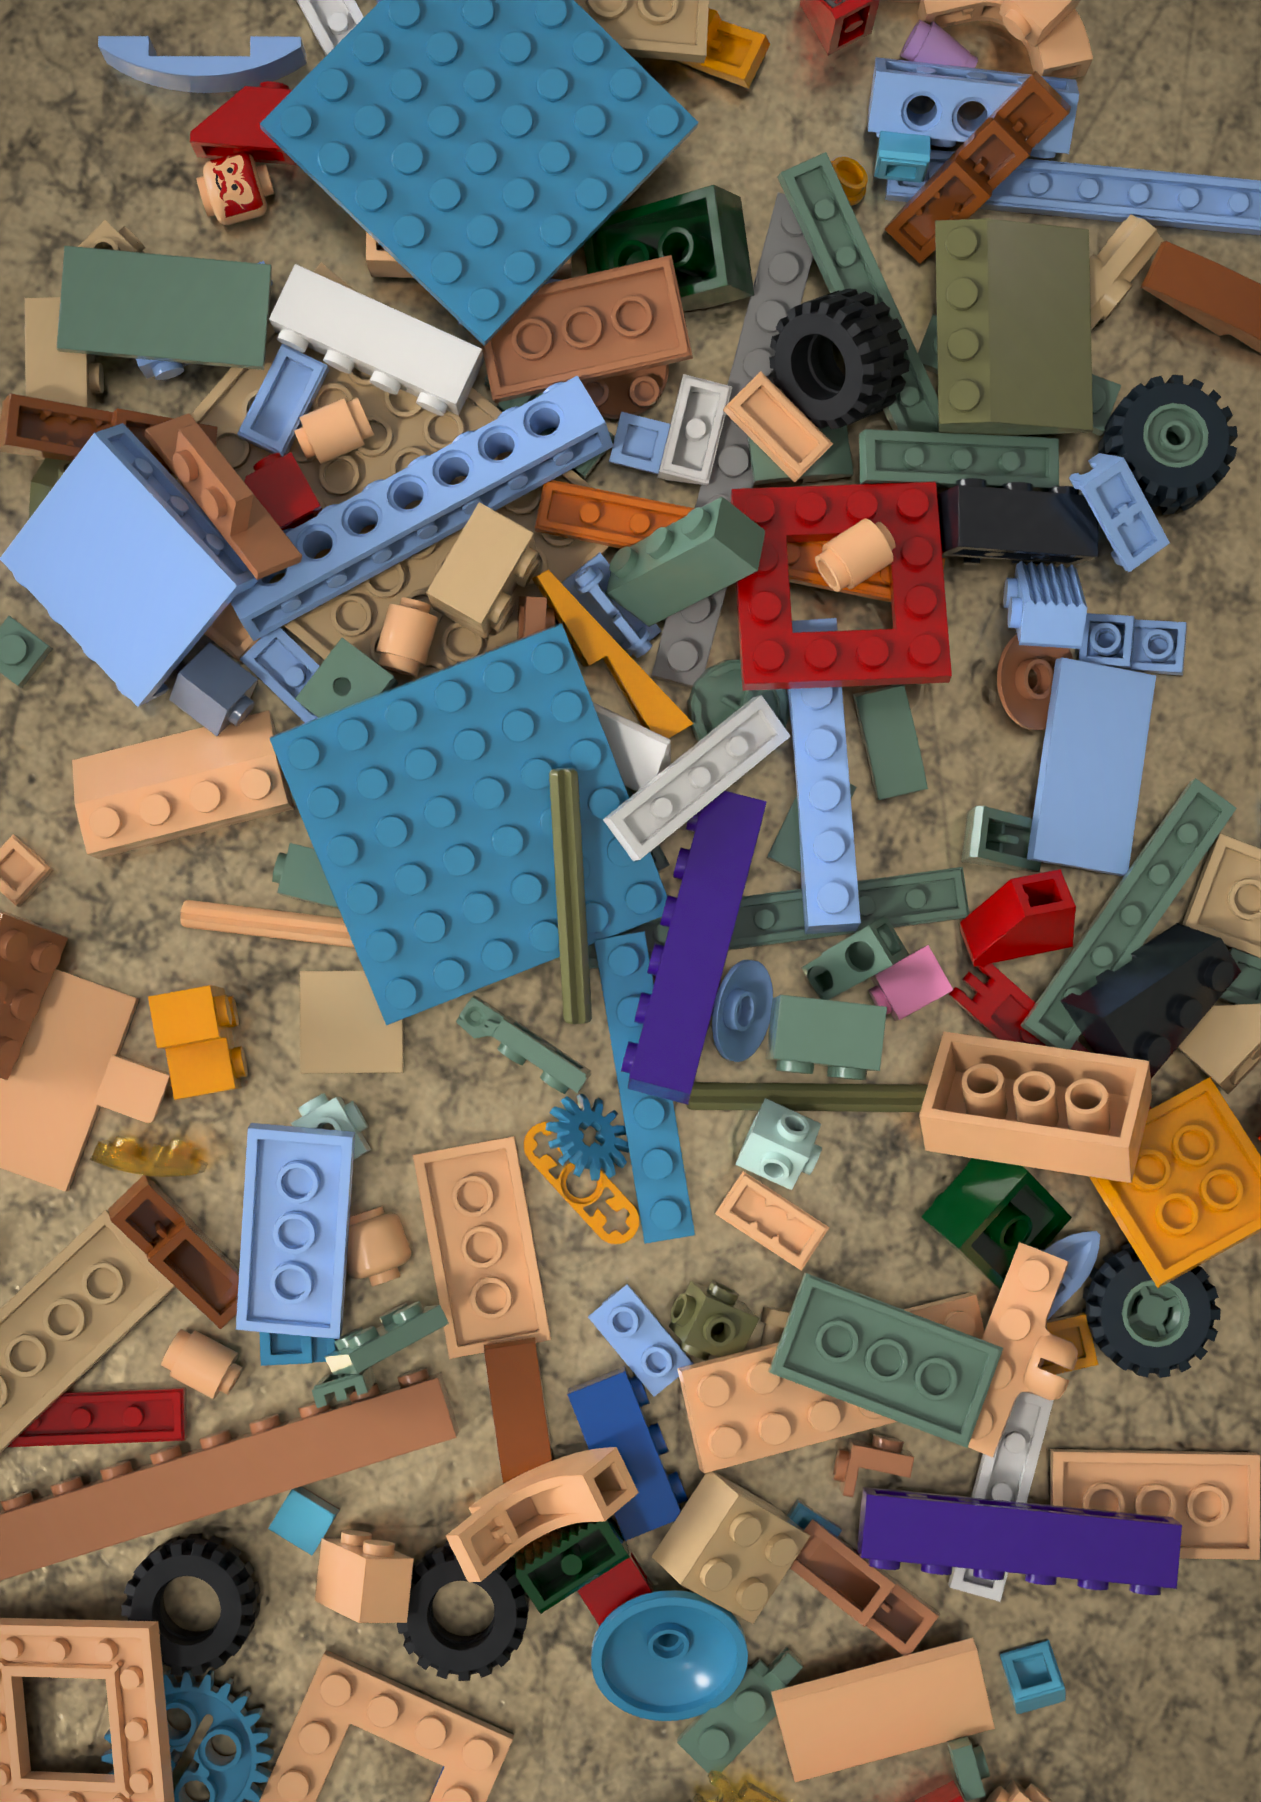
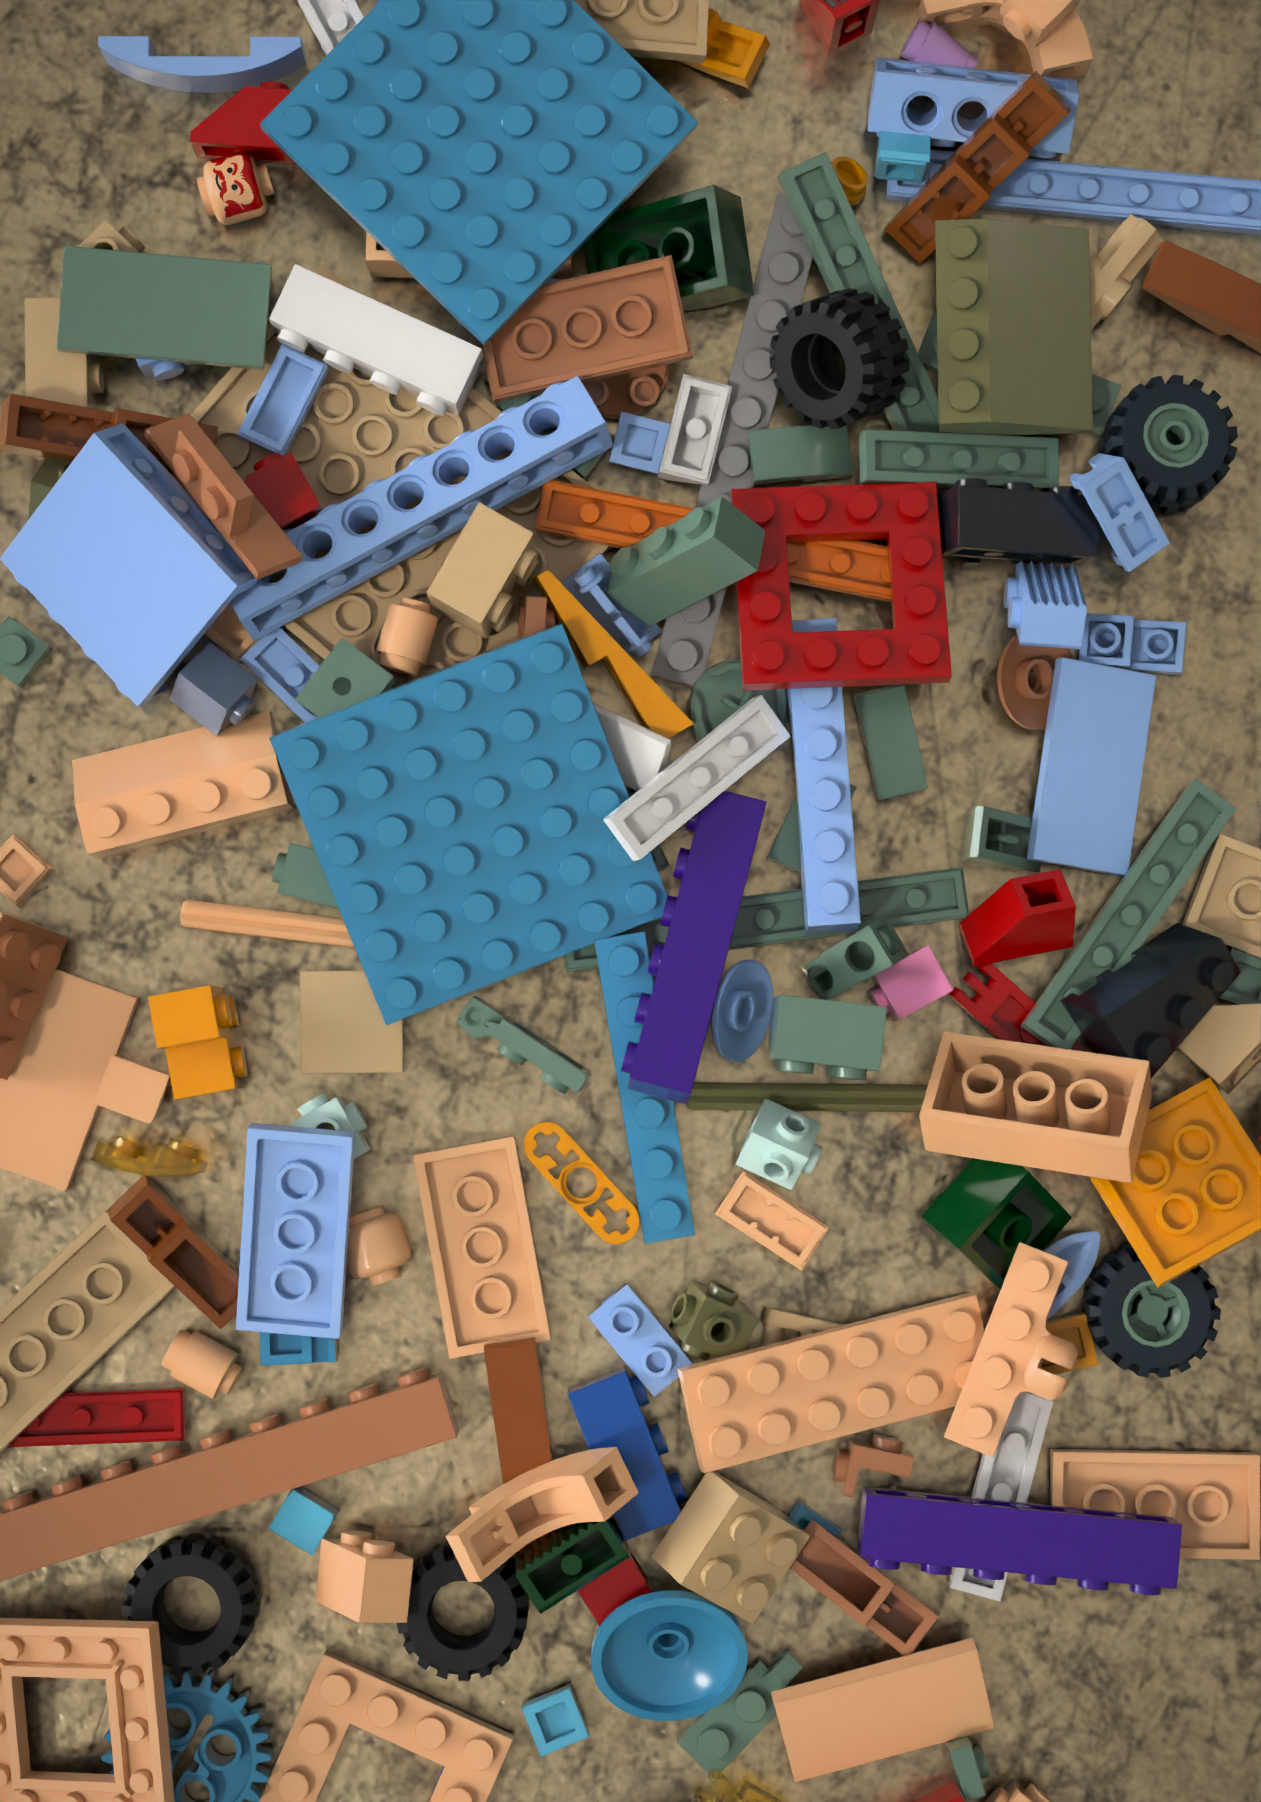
light nougat brick [294,397,374,465] -> none
sand green tile [312,1366,376,1408] -> none
sand green plate [324,1301,449,1375] -> none
dark azure gear [546,1094,629,1181] -> none
olive axle [549,767,592,1024] -> none
light nougat tile [723,371,833,482] -> none
sand green tile [768,1273,1003,1448] -> none
light nougat brick [815,518,896,592] -> none
medium azure slope [1000,1640,1066,1714] -> none
none -> medium azure plate [521,1684,589,1757]

